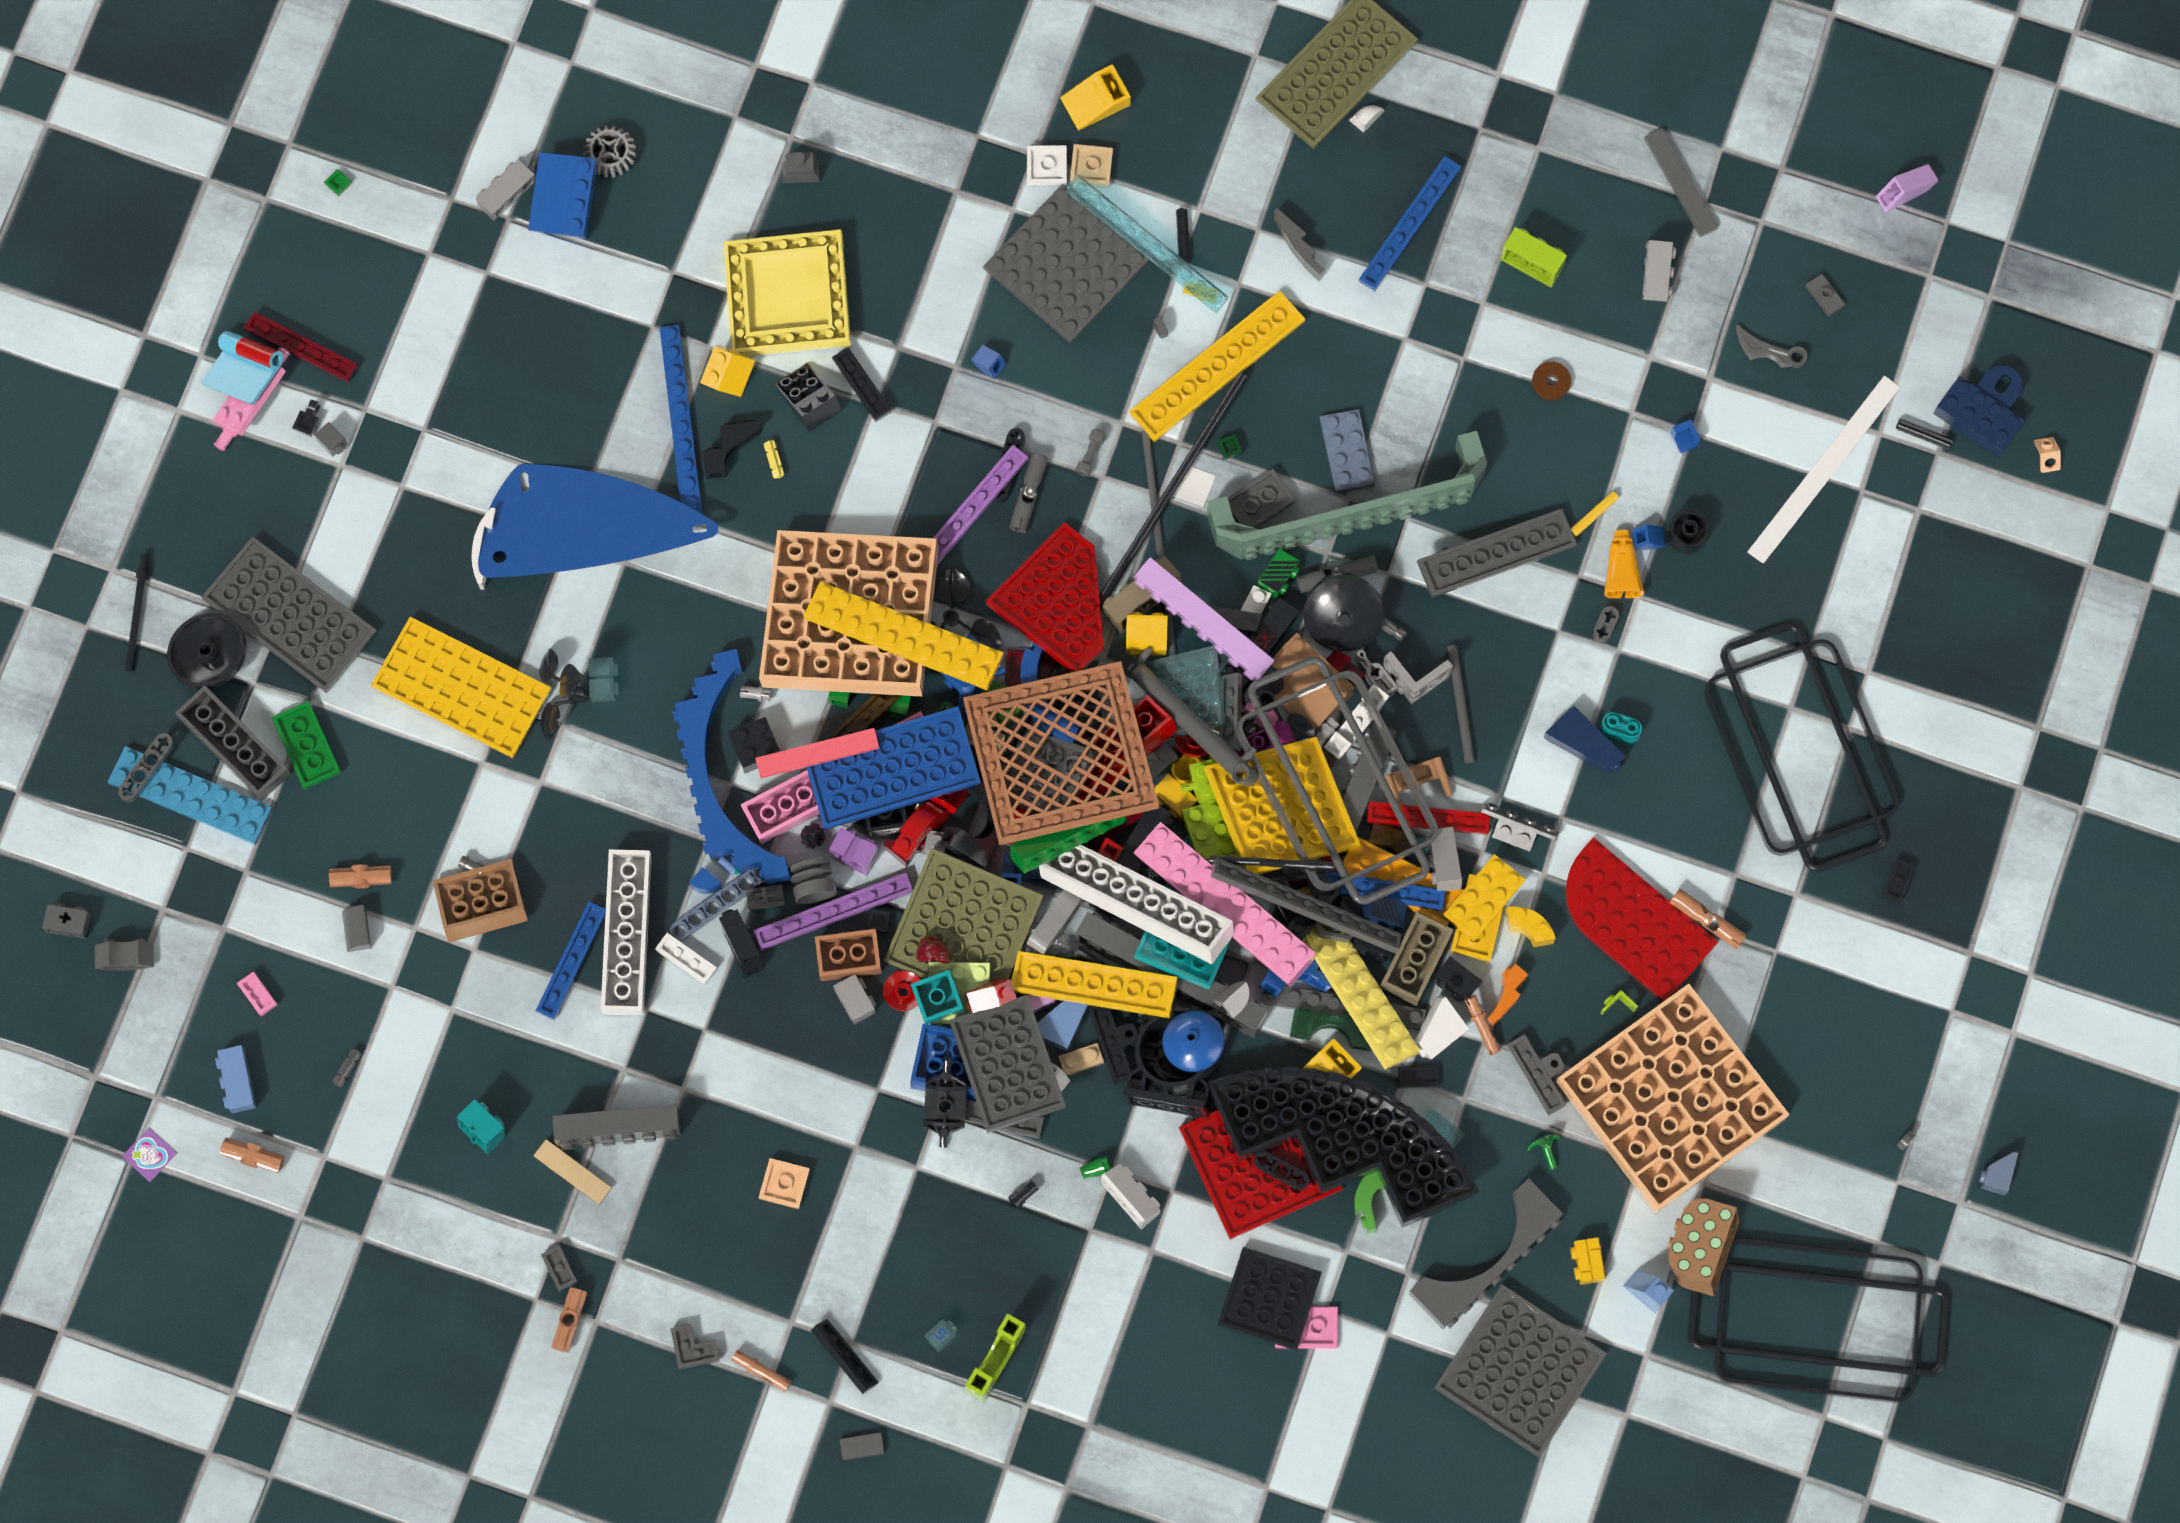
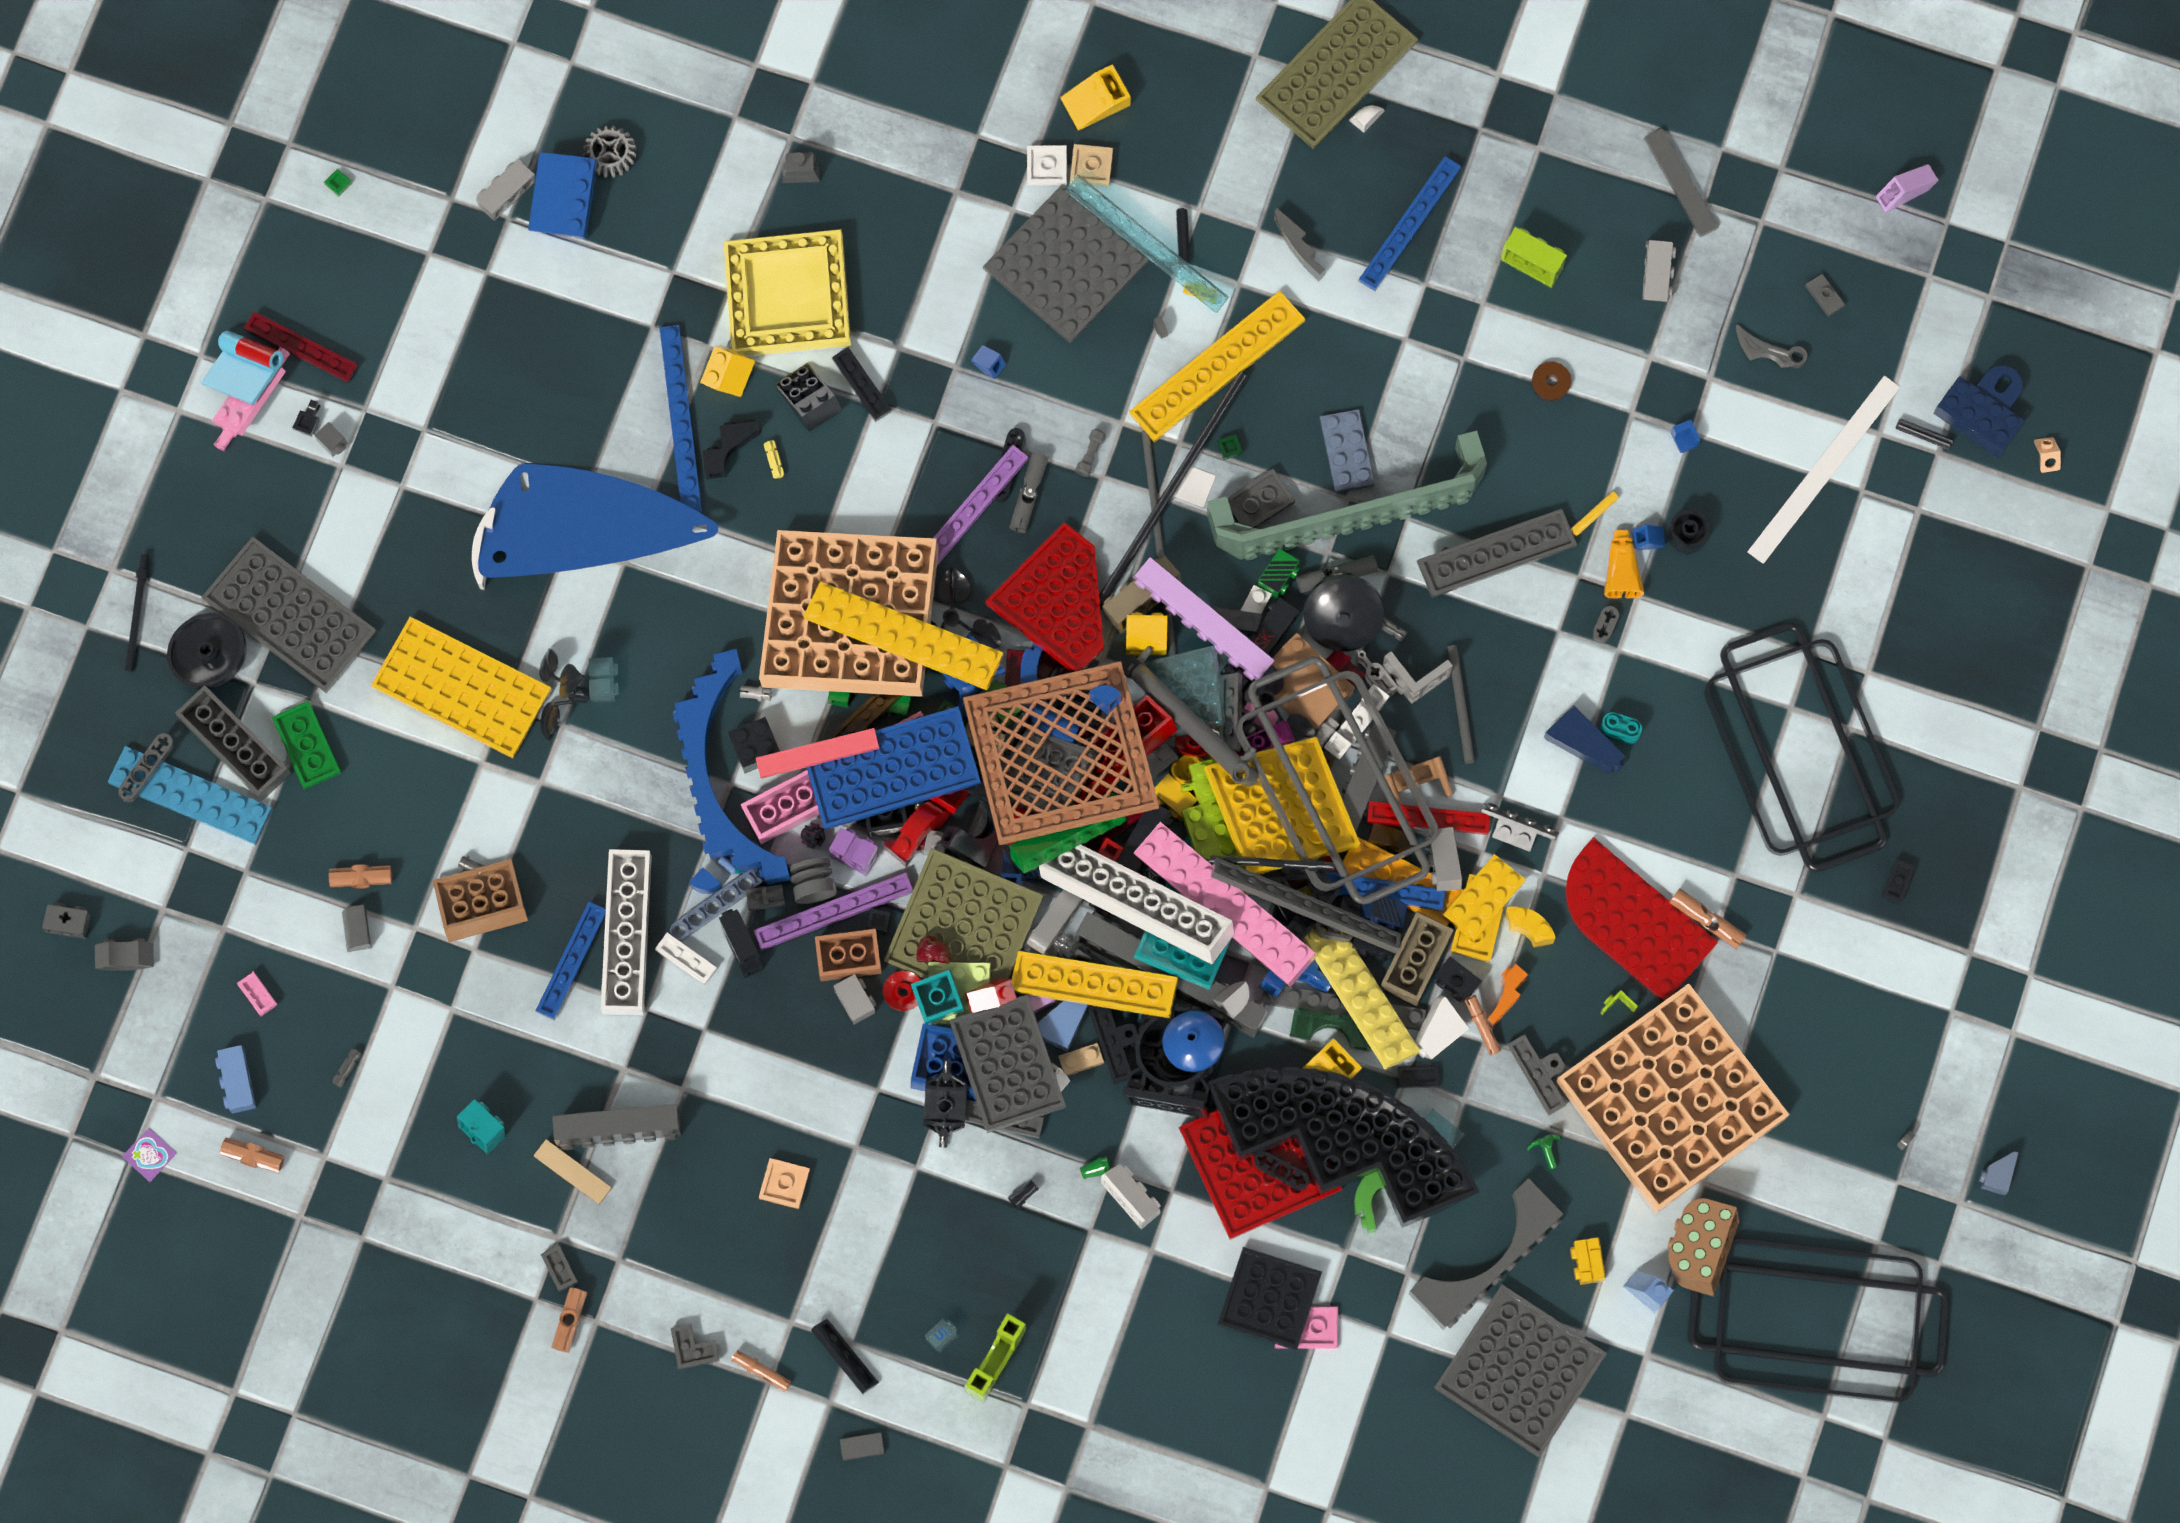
none -> blue brick [1089,685,1122,715]

